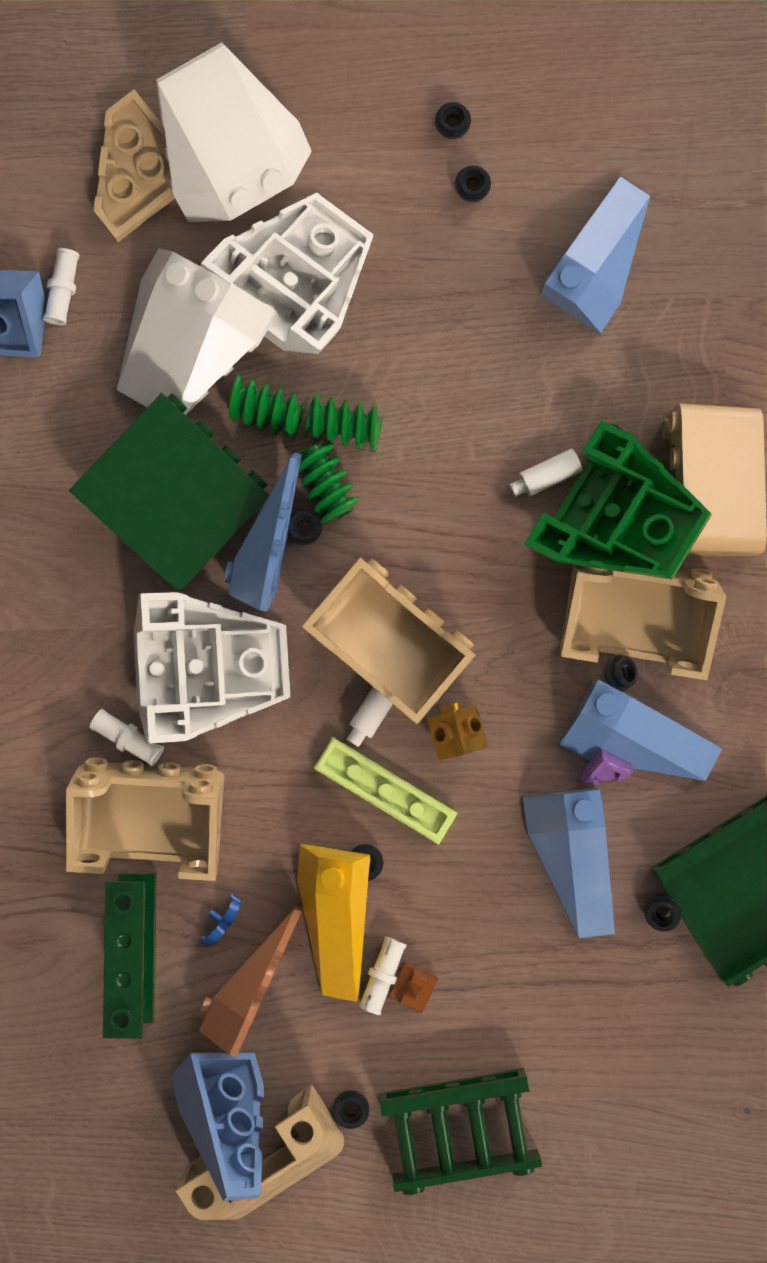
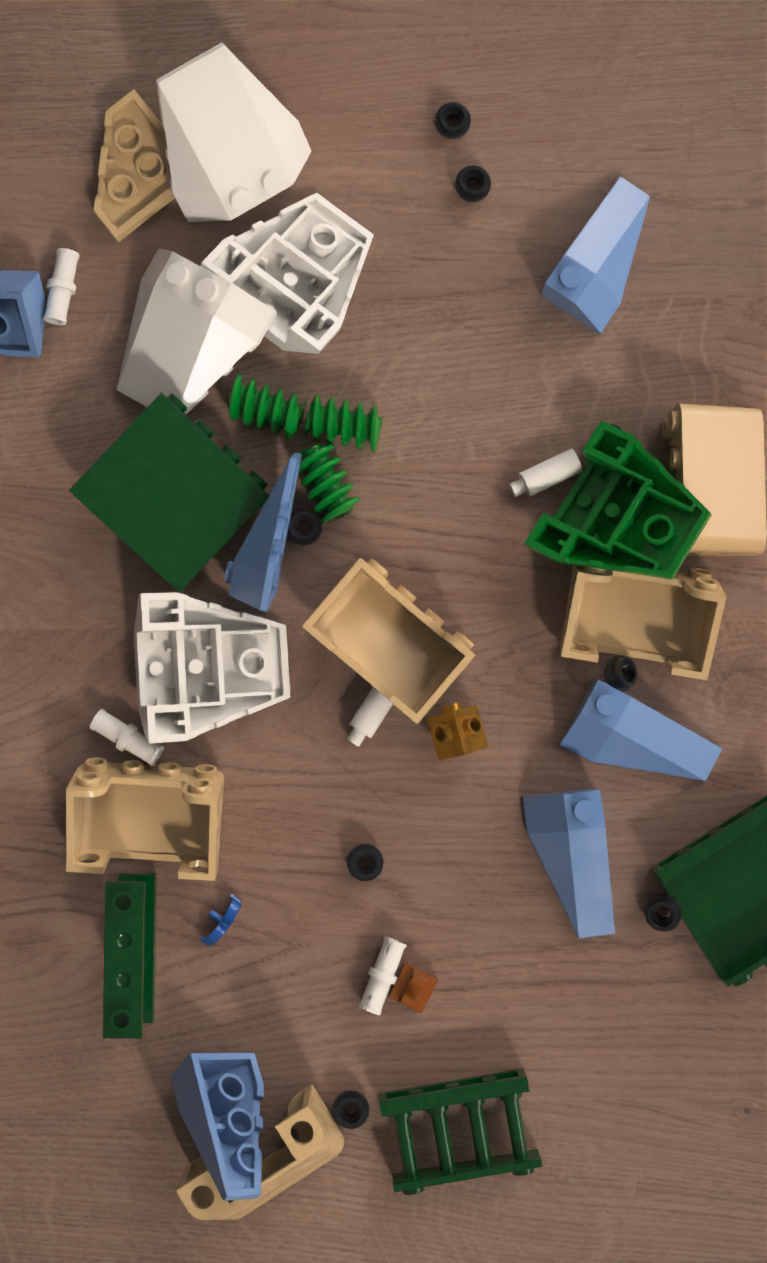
nougat wedge [197,905,303,1058] -> none
yellow wedge [297,844,370,1002] -> none
yellowish green tile [314,737,458,845] -> none
medium lavender tile [581,749,633,785] -> none

